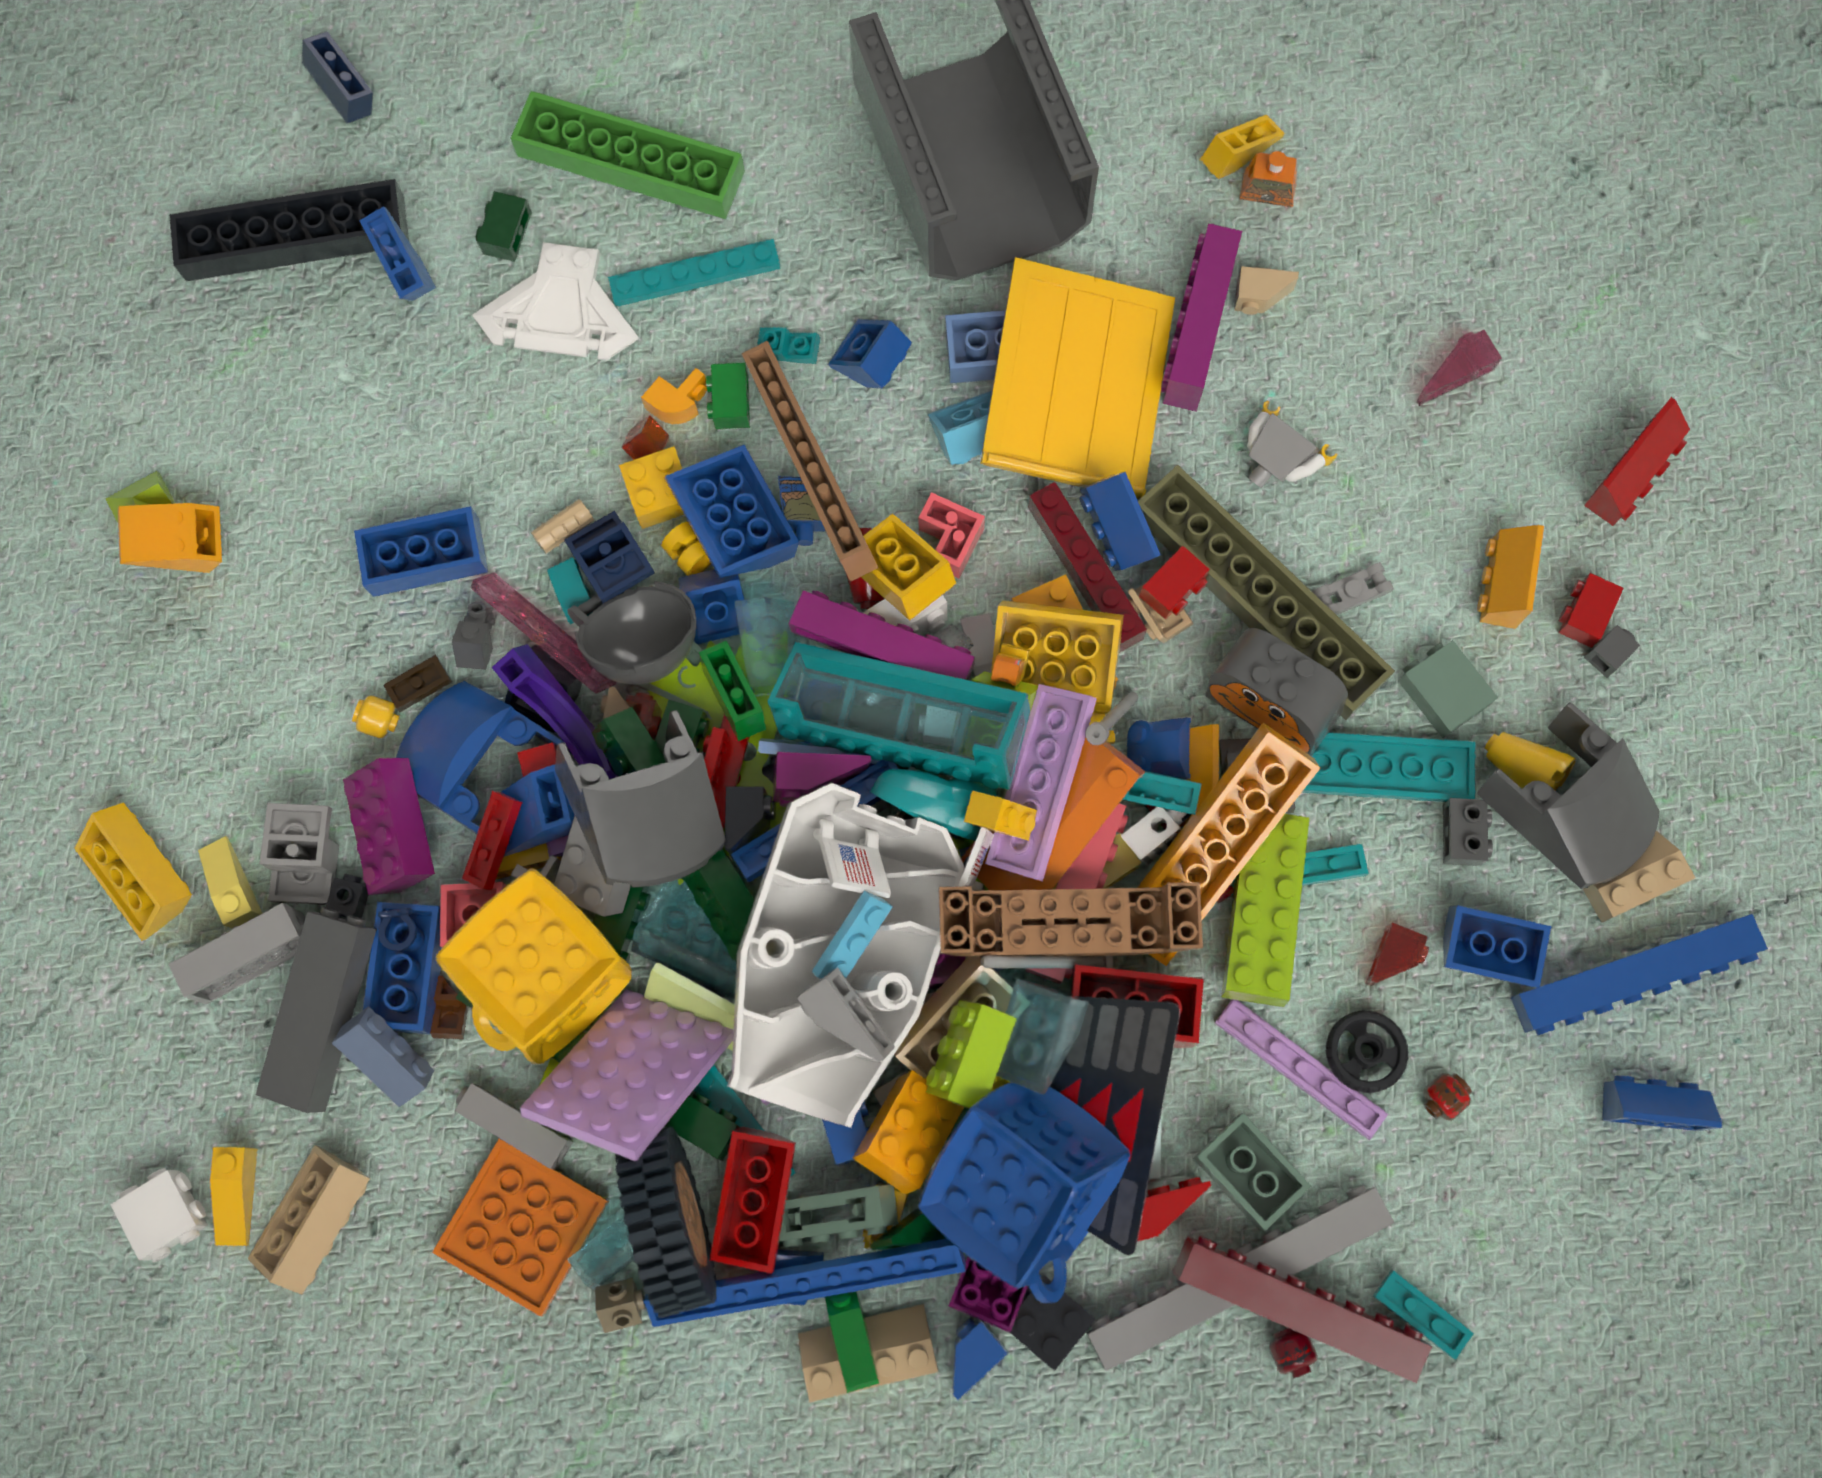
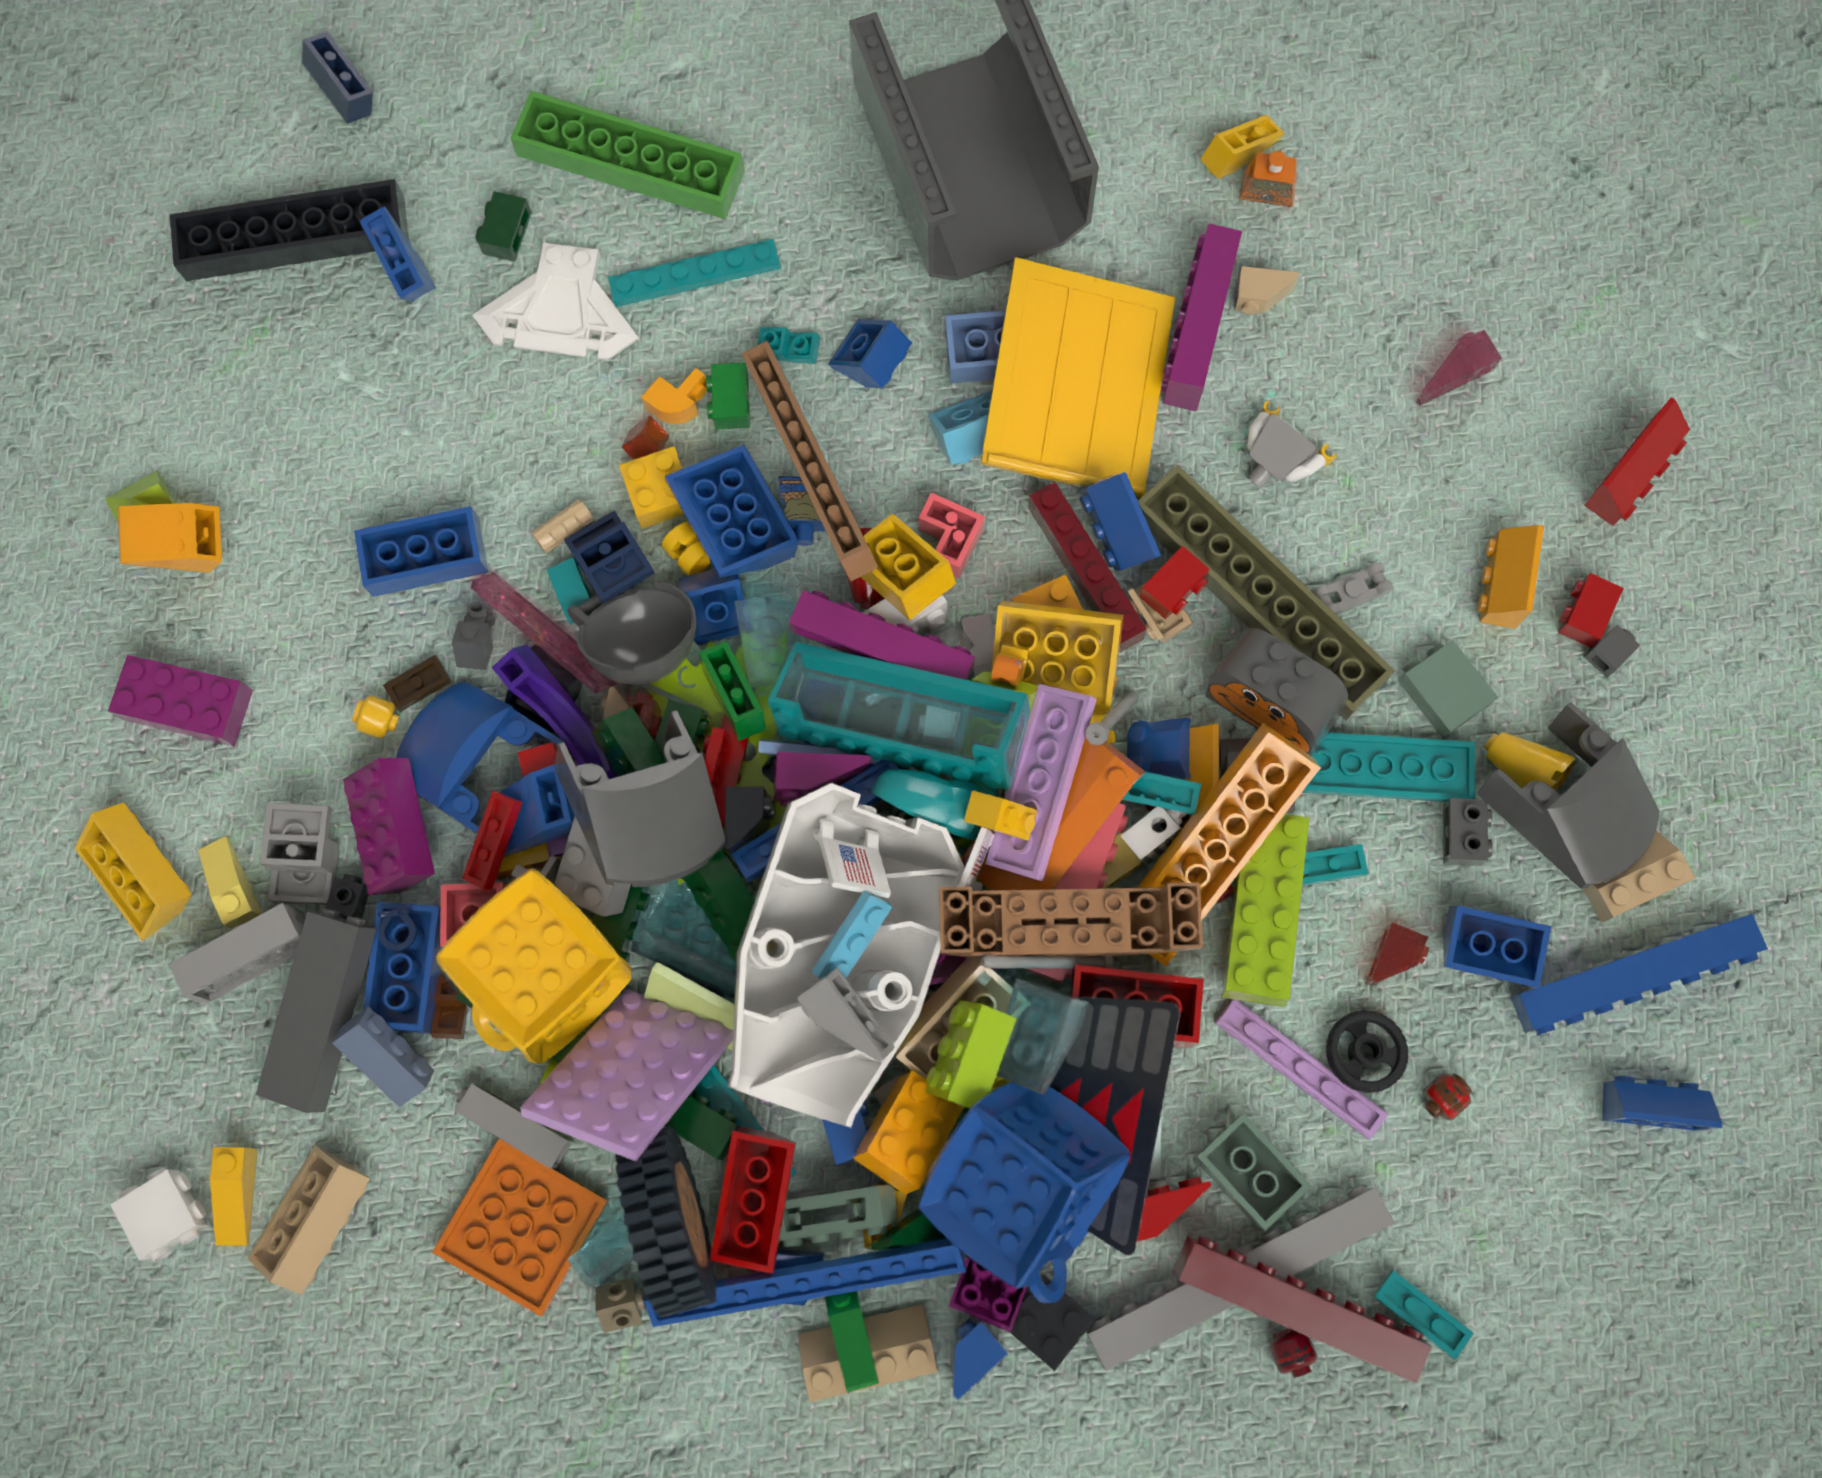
none -> magenta brick [108,655,253,747]

